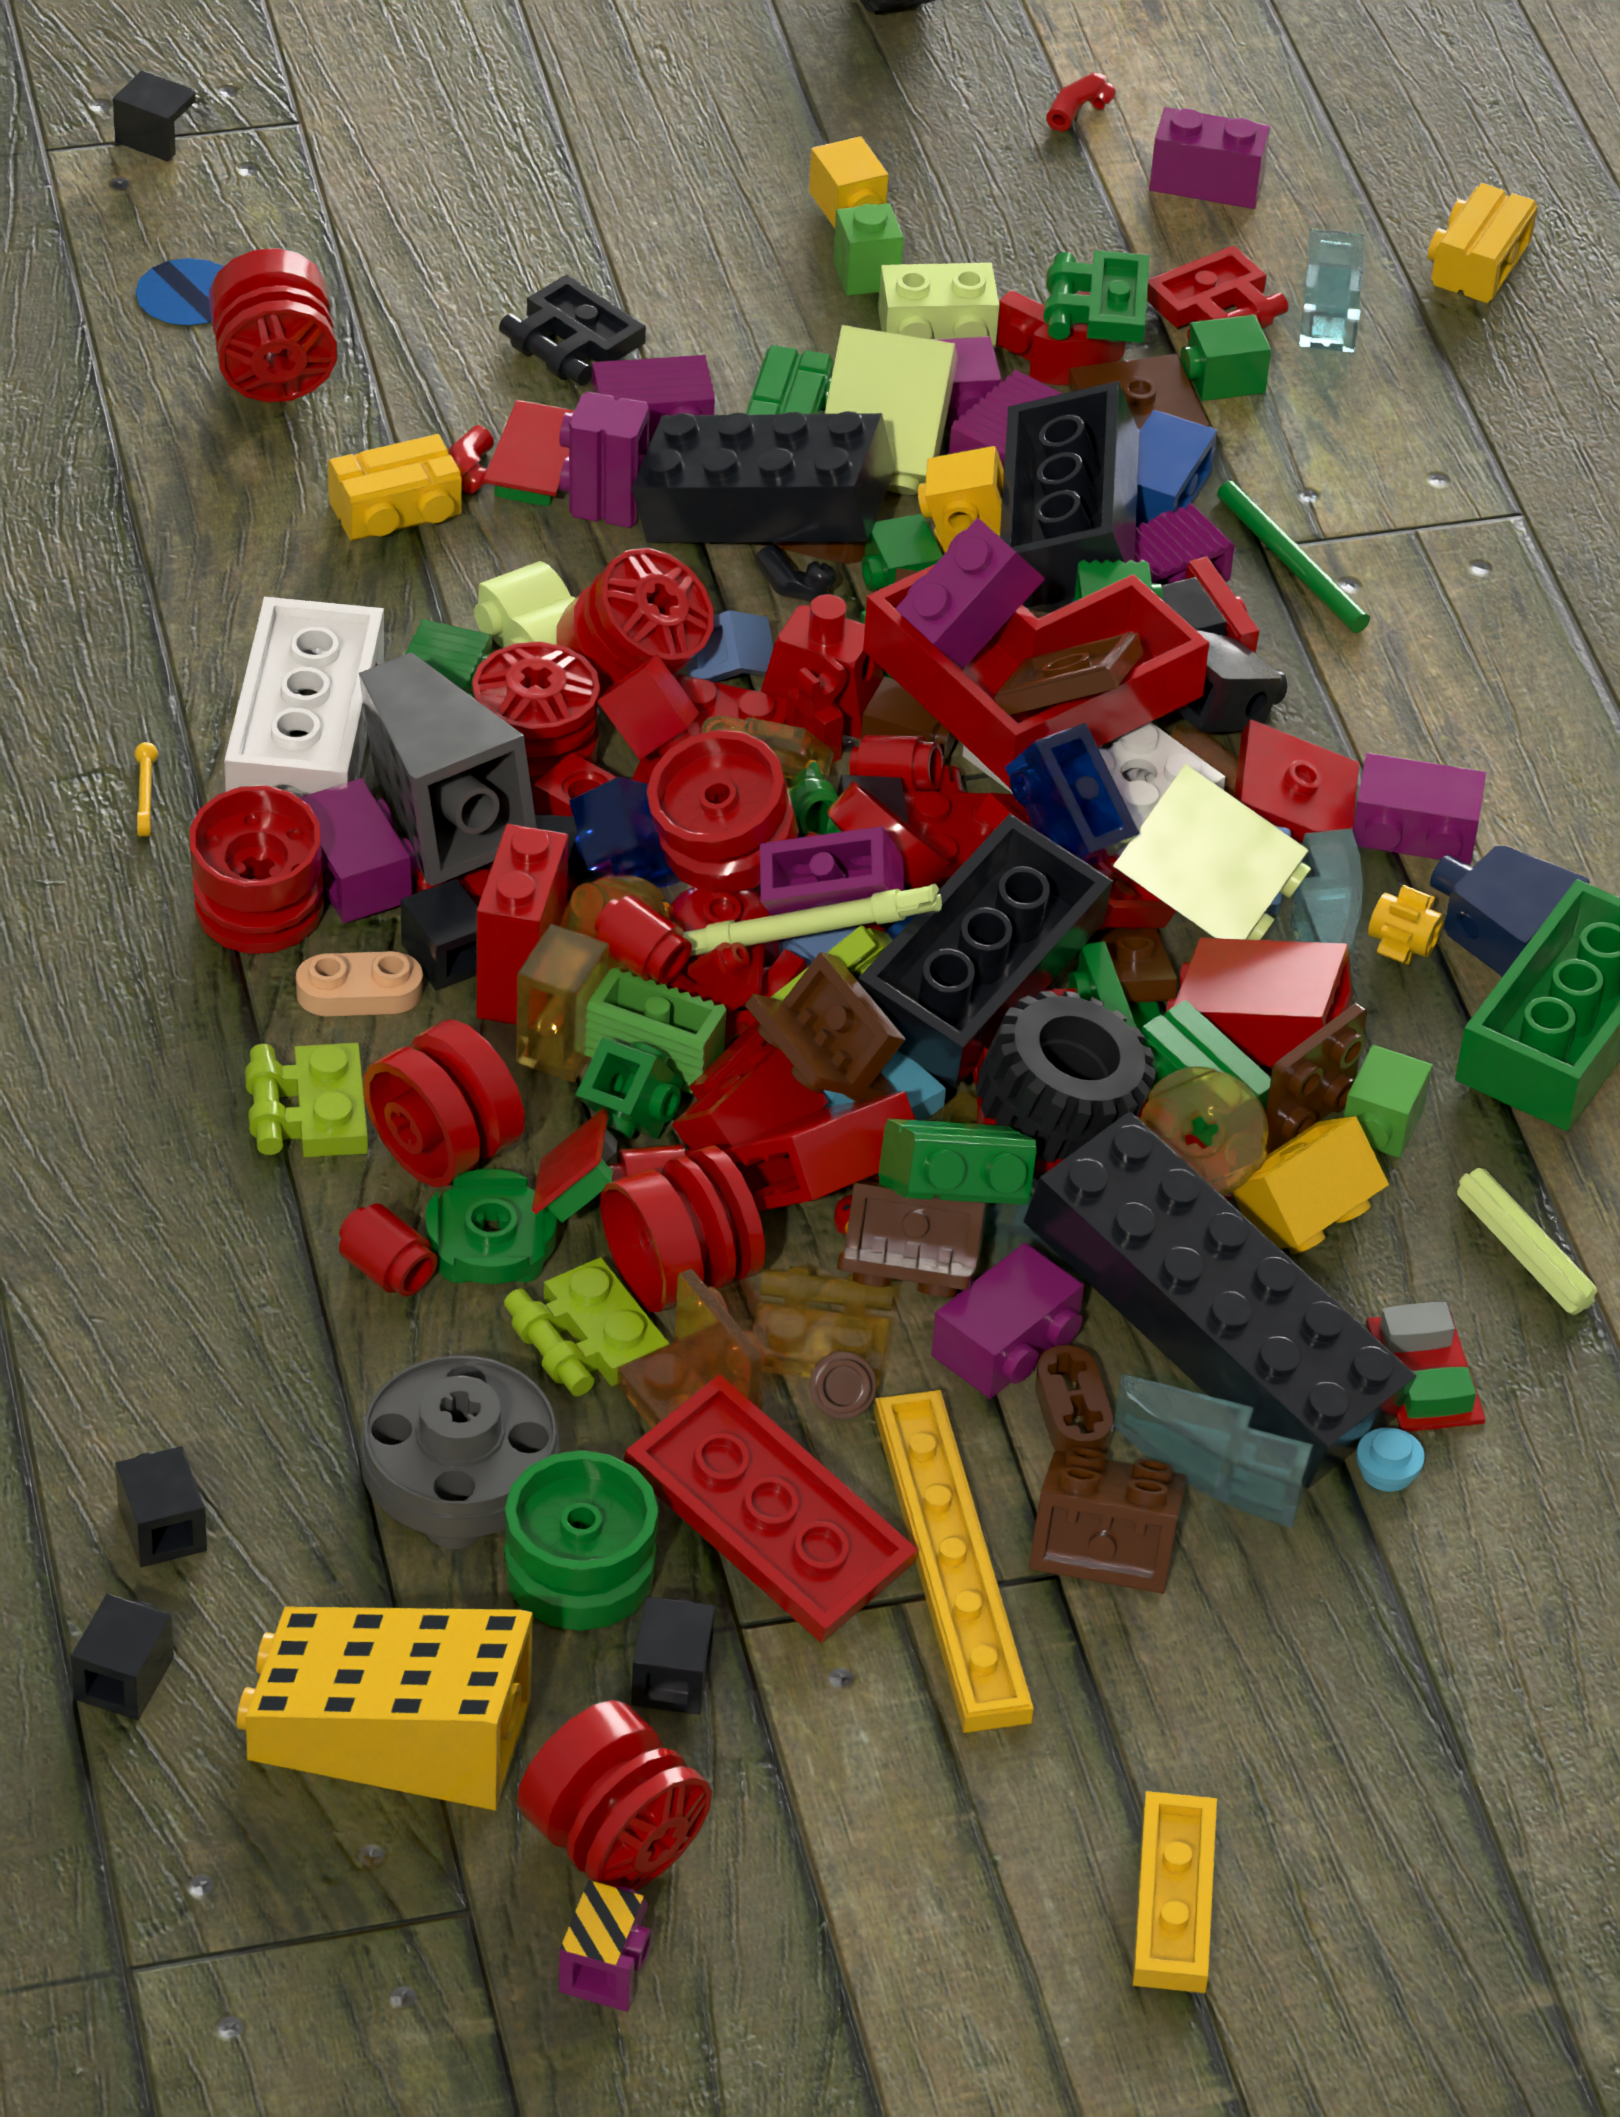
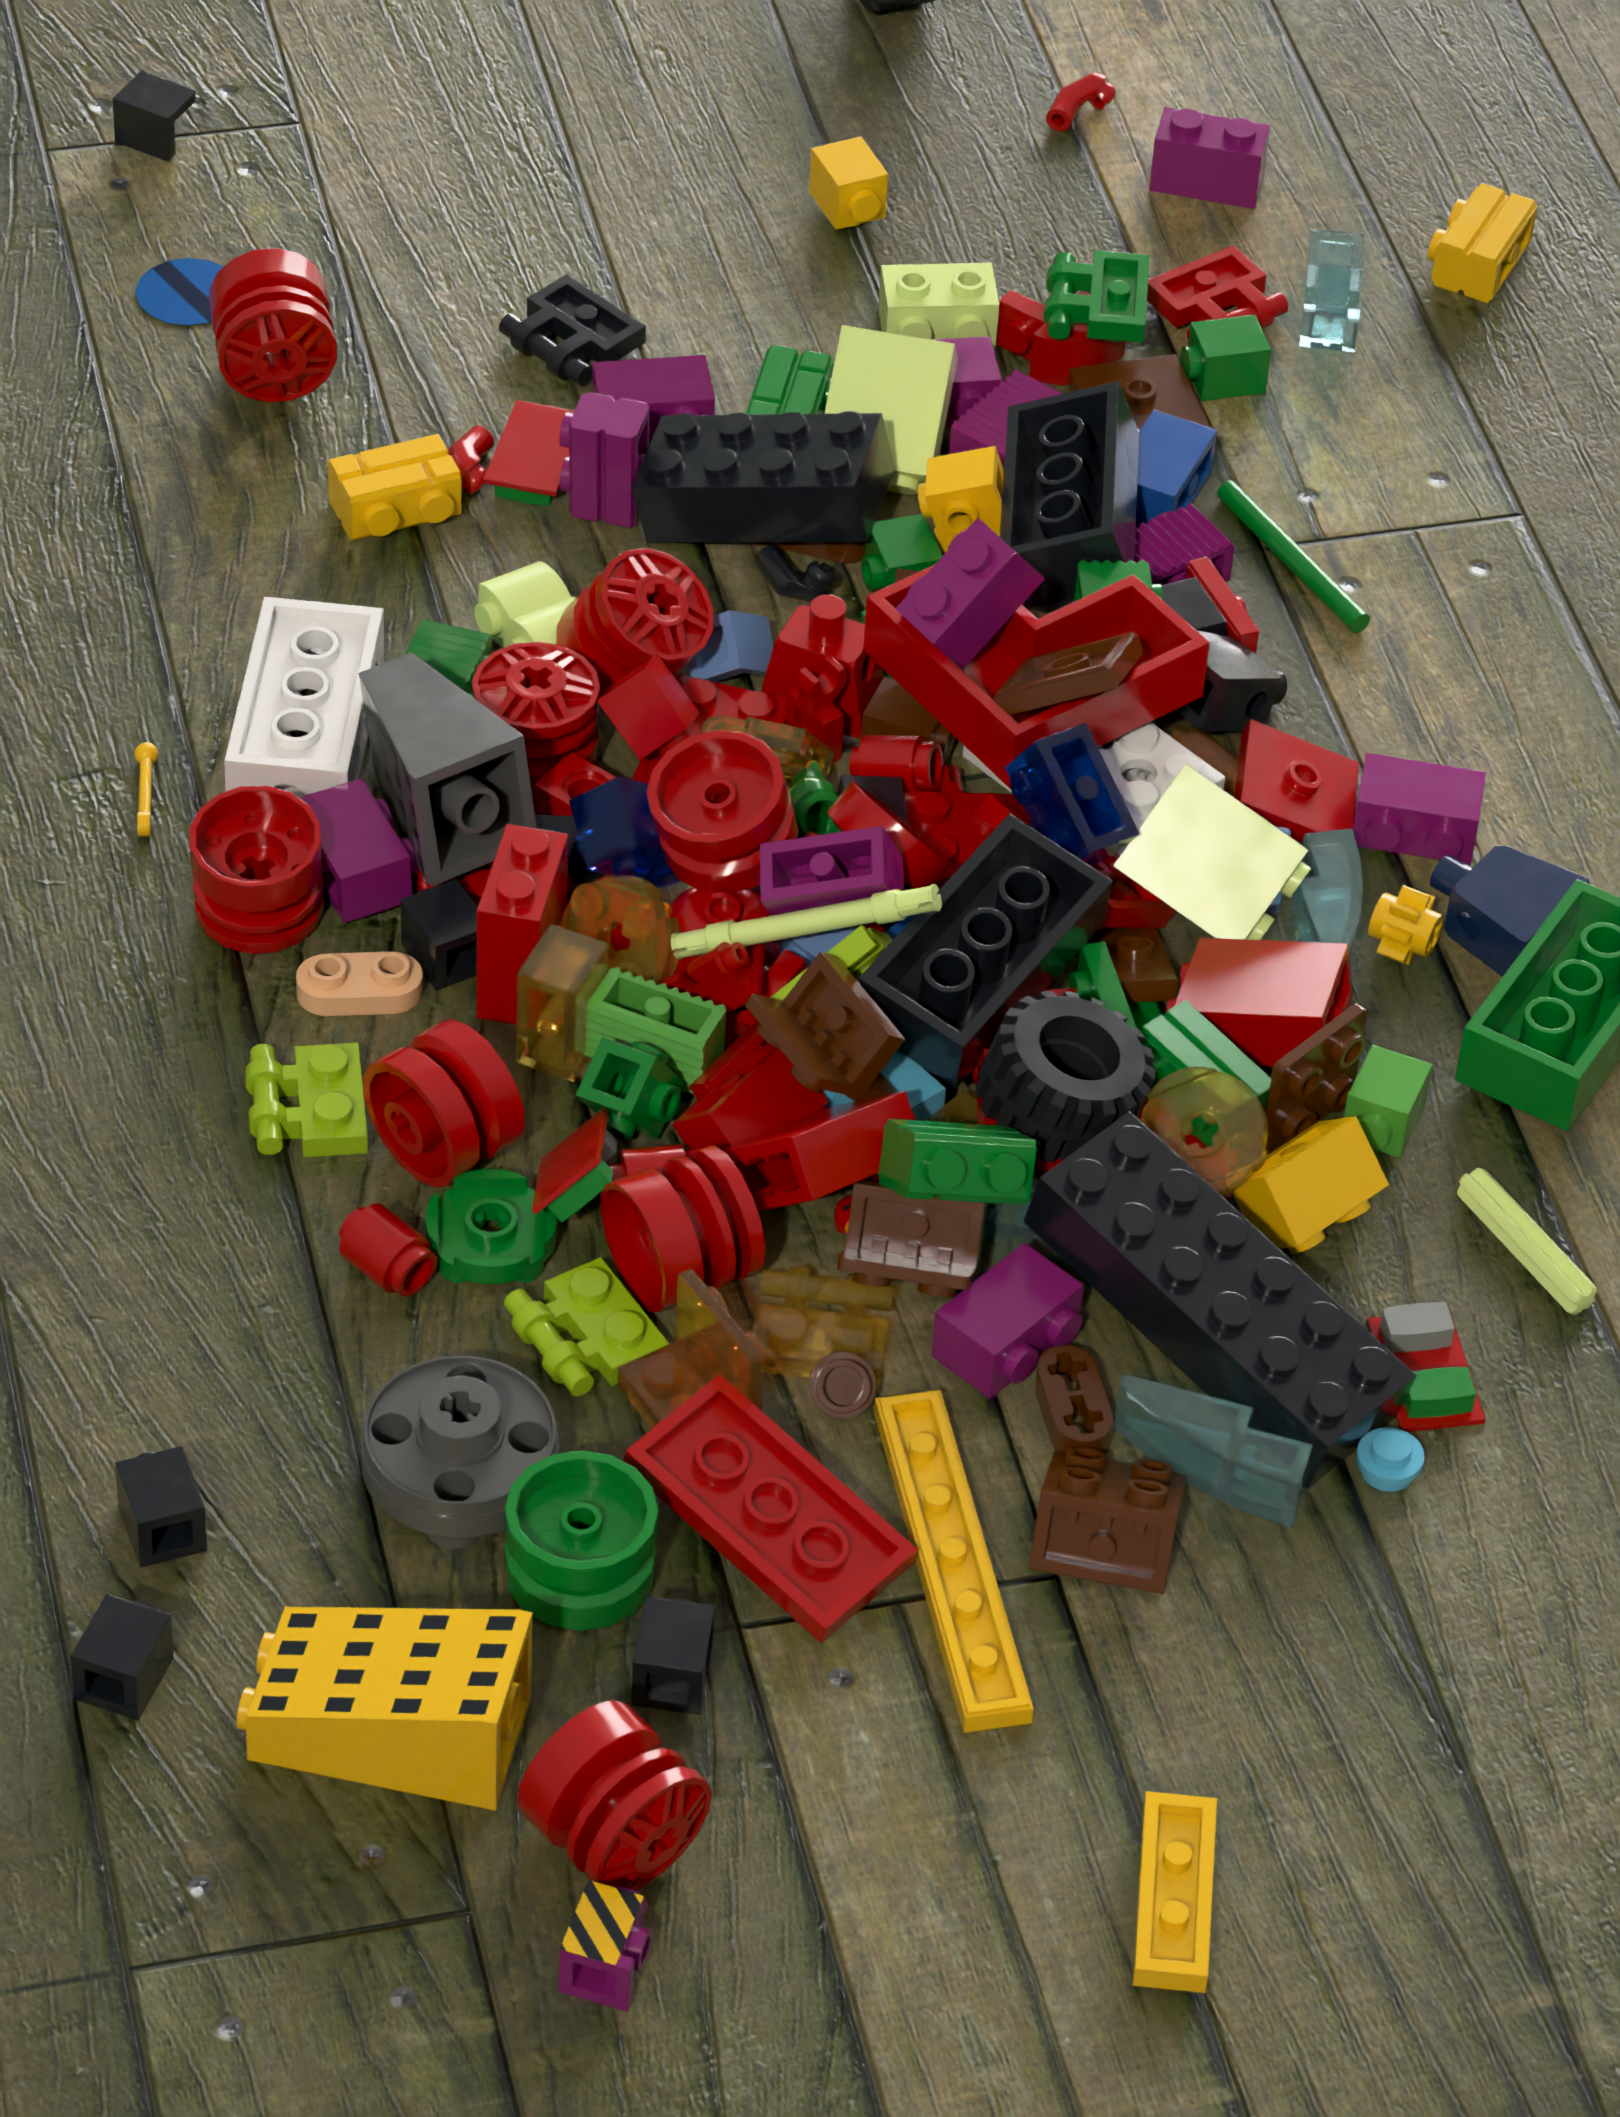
red brick [594,895,692,984] -> none
bright green brick [833,203,904,296] -> none

